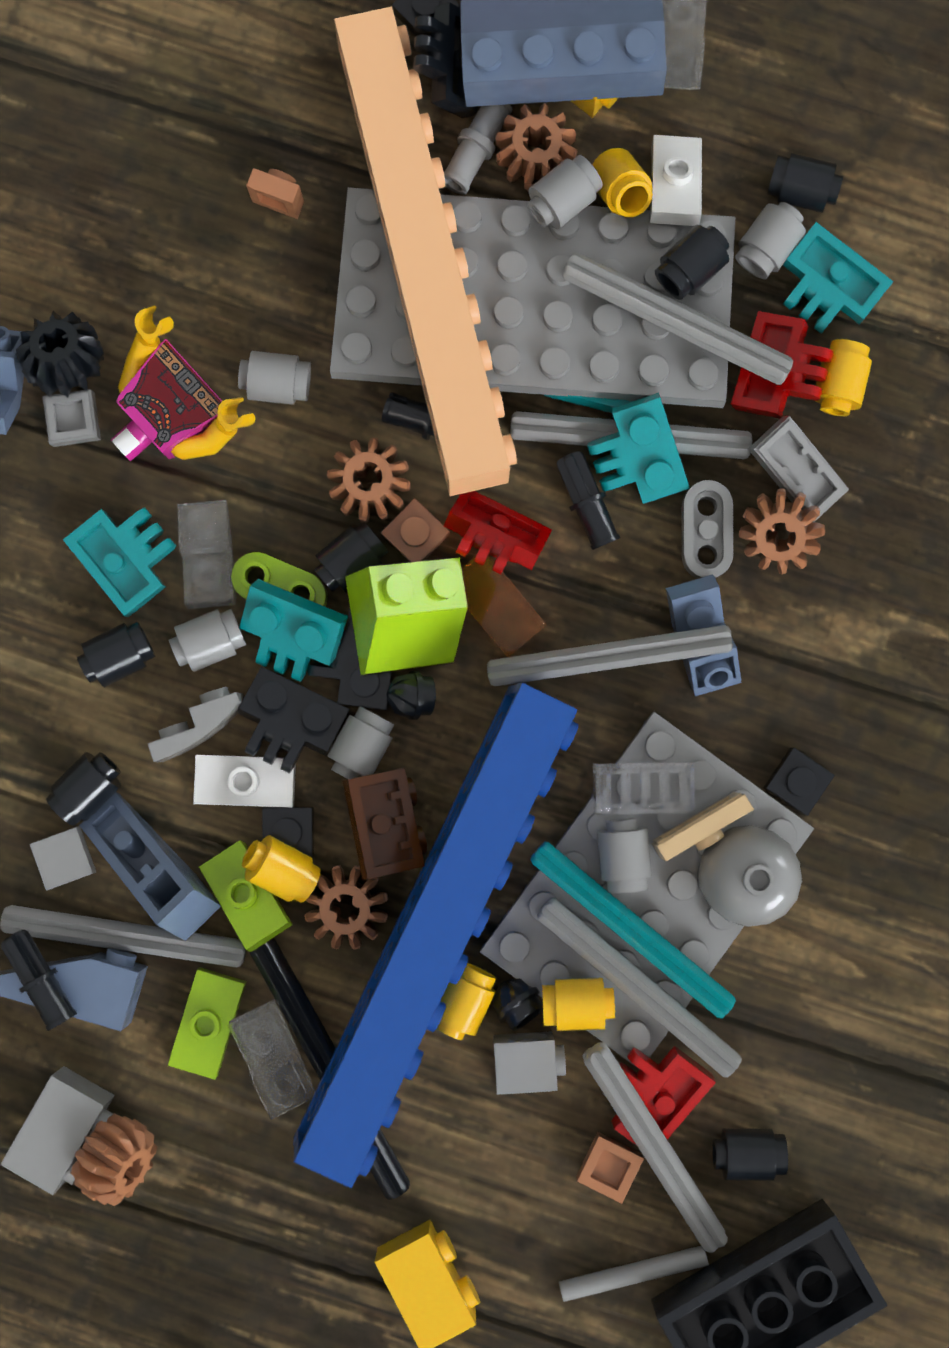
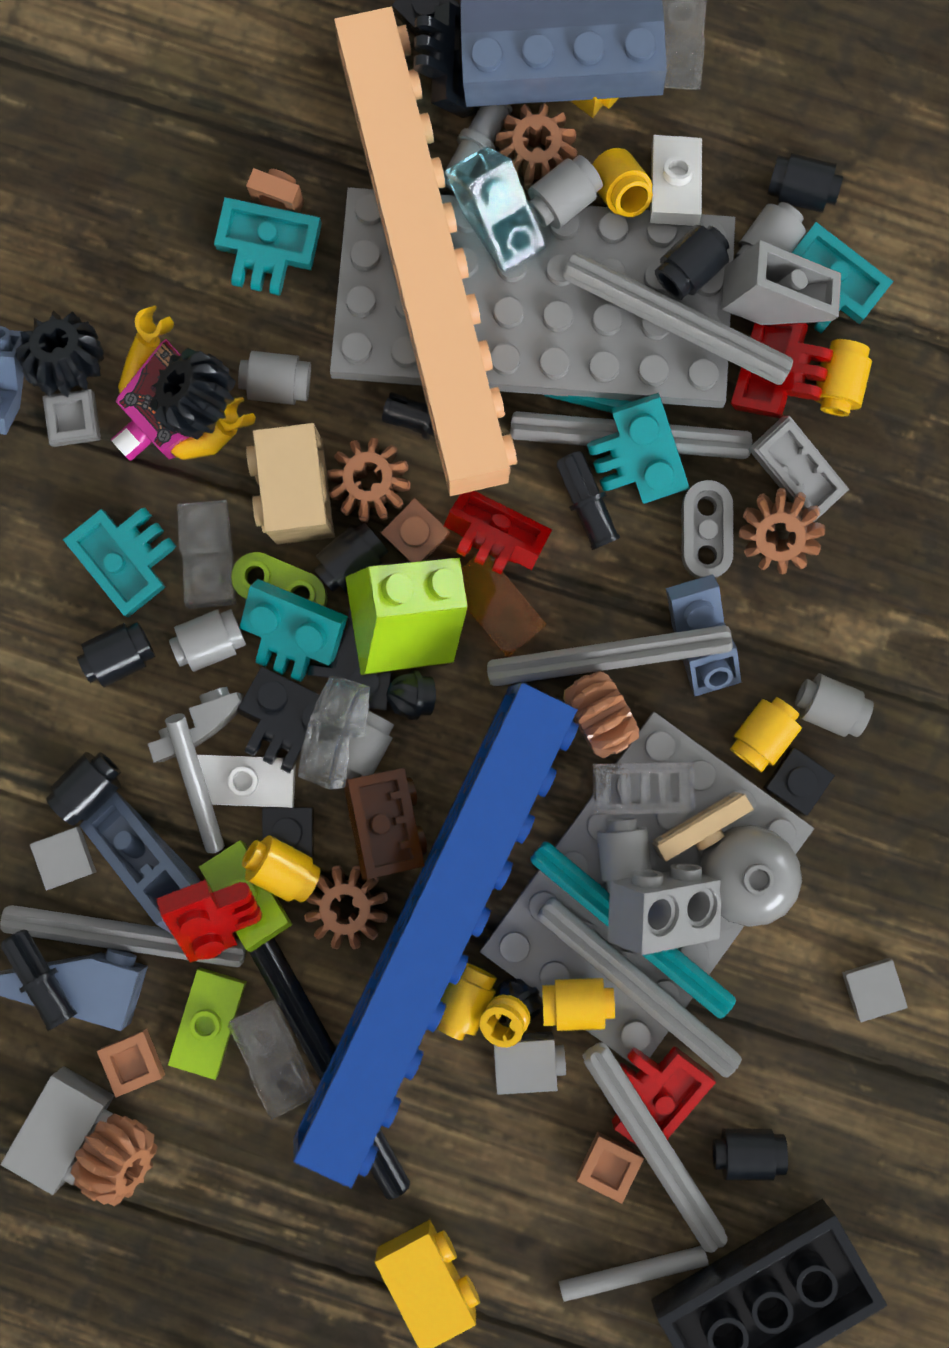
none -> nougat plate [97,1029,166,1098]
none -> black gear [149,348,236,440]
none -> red hinge [156,880,262,963]
none -> light grey bar [165,713,225,853]
none -> teal hinge [214,197,322,296]
none -> tan brick [246,423,335,545]
none -> clear slope [298,676,370,790]
none -> clear light blue slope [445,146,546,272]
none -> yellow bush [479,995,530,1048]
none -> nougat gear [563,671,639,758]
none -> light grey brick [608,863,721,955]
none -> light grey slope [721,240,841,325]
none -> yellow brick [730,697,802,773]
none -> light grey brick [795,673,874,737]
none -> light grey tile [842,958,908,1022]

